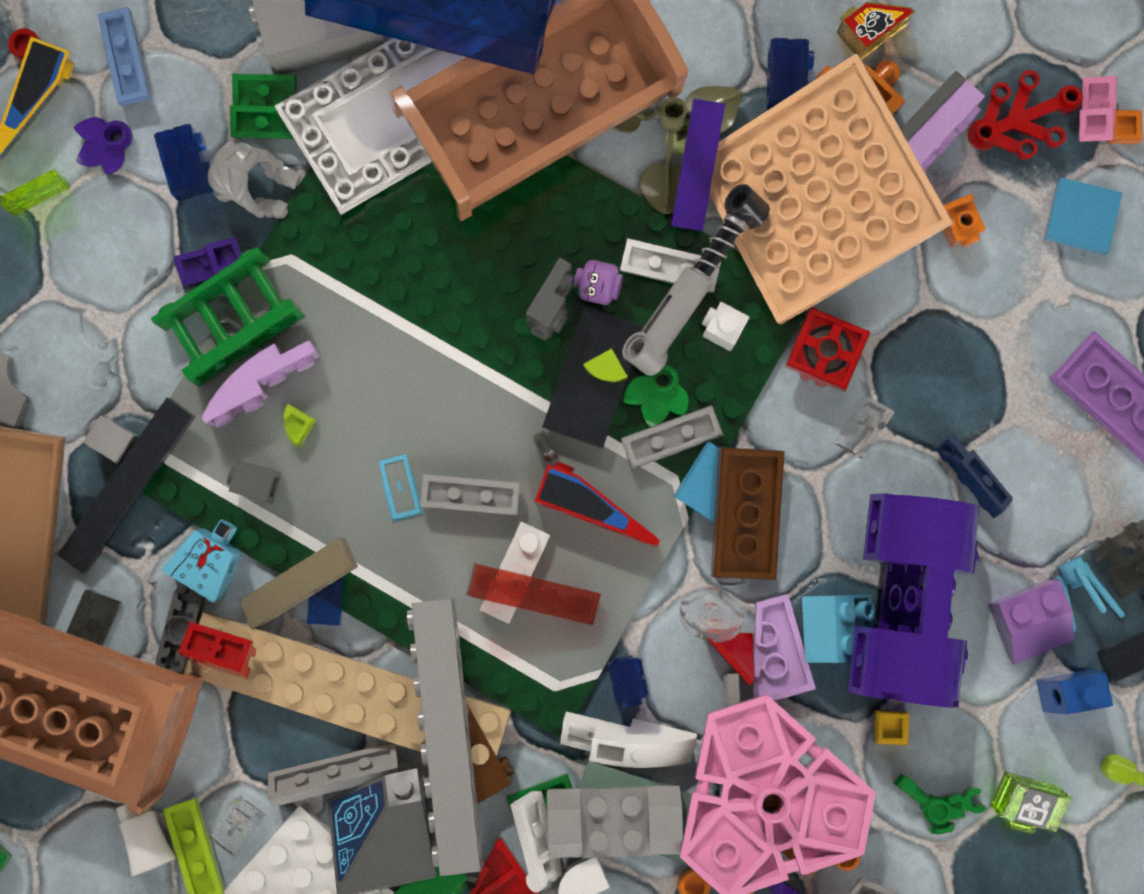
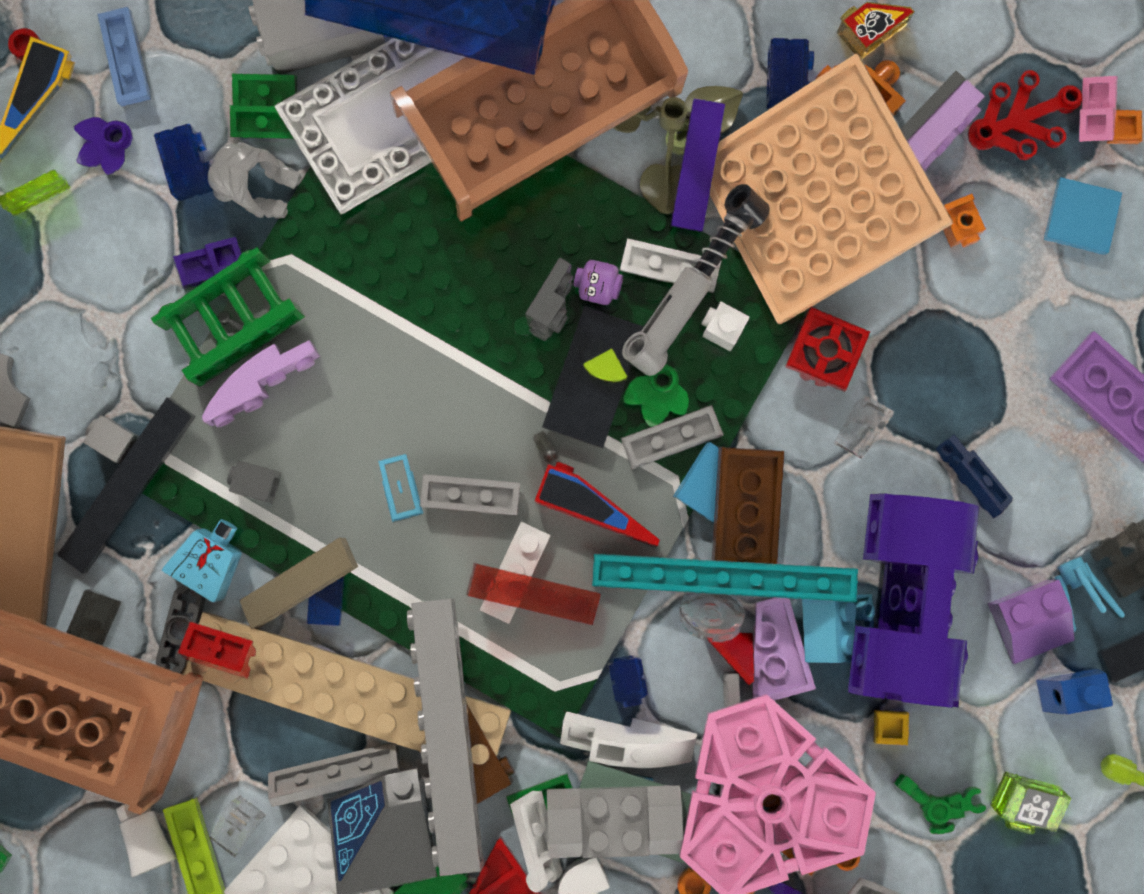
lime tile [283,404,317,448] -> none
none -> teal tile [592,554,858,602]

